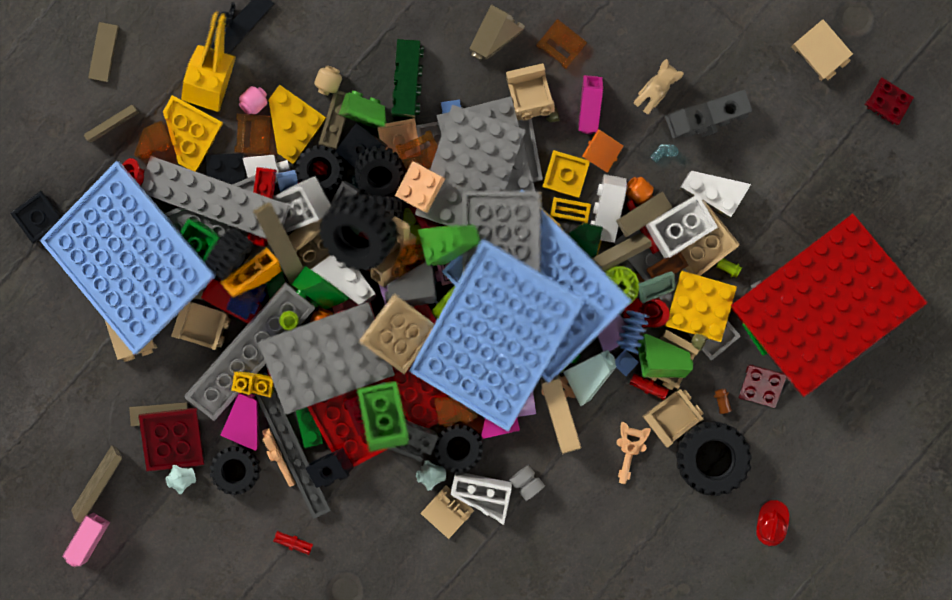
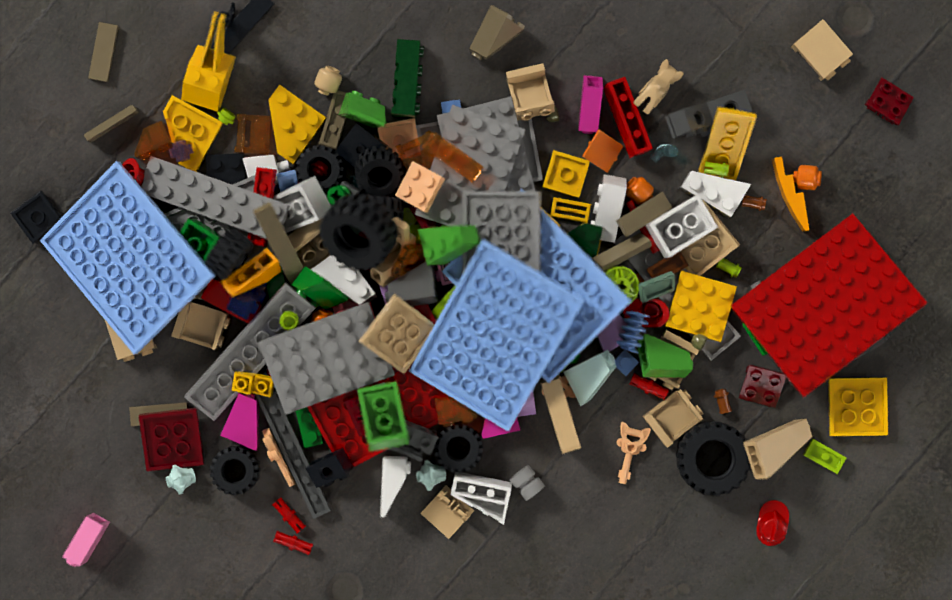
dark tan tile [71,445,122,523] -> none
bright pink head [239,86,267,115] -> none
clear orange plate [536,19,587,69] -> none
none -> gear [169,140,194,163]
none -> lime plate [217,108,236,125]
none -> red pin [272,497,306,534]
none -> green wheel [327,185,351,205]
none -> white slope [381,456,411,517]
none -> clear orange slope [422,131,483,183]
none -> red brick [603,77,653,158]
none -> yellow plate [699,107,756,180]
none -> lime pin [704,161,729,178]
none -> dark orange pin [741,195,767,211]
none -> tan slope [743,419,812,479]
none -> light orange slope [772,157,809,232]
none -> orange head [793,165,822,190]
none -> lime plate [803,438,846,474]
none -> yellow plate [828,378,888,436]

